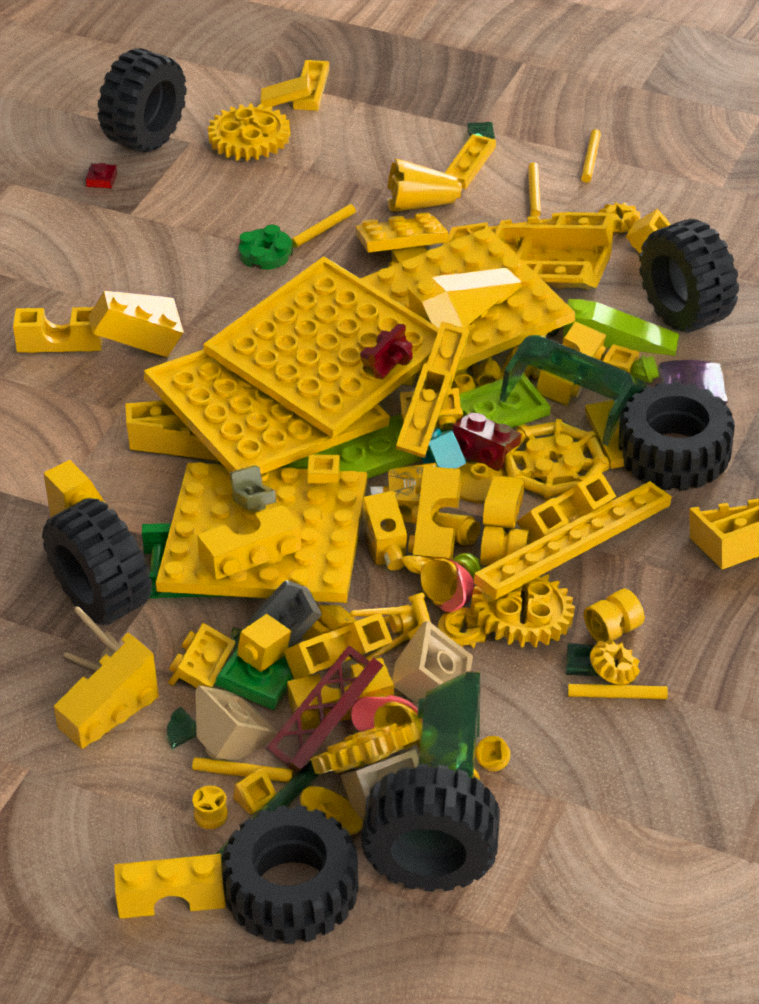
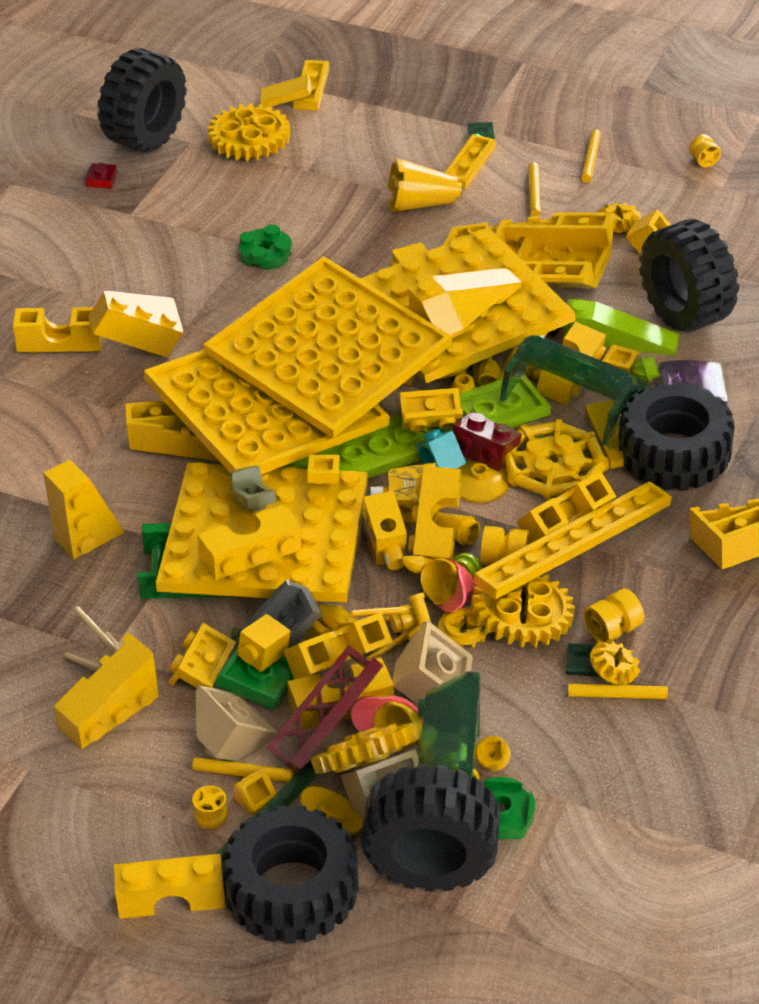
black tyre [42,498,152,625] -> none
clear green tile [167,707,197,749] -> none
yellow bar [291,204,356,248] -> none
yellow plate [355,213,449,253] -> none
dark red hips [360,324,413,380] -> none
yellow bracket [396,321,470,458] -> none
yellow beam [483,475,525,529] -> none
none -> green plate [484,777,535,840]
none -> yellow wheel [689,134,721,168]

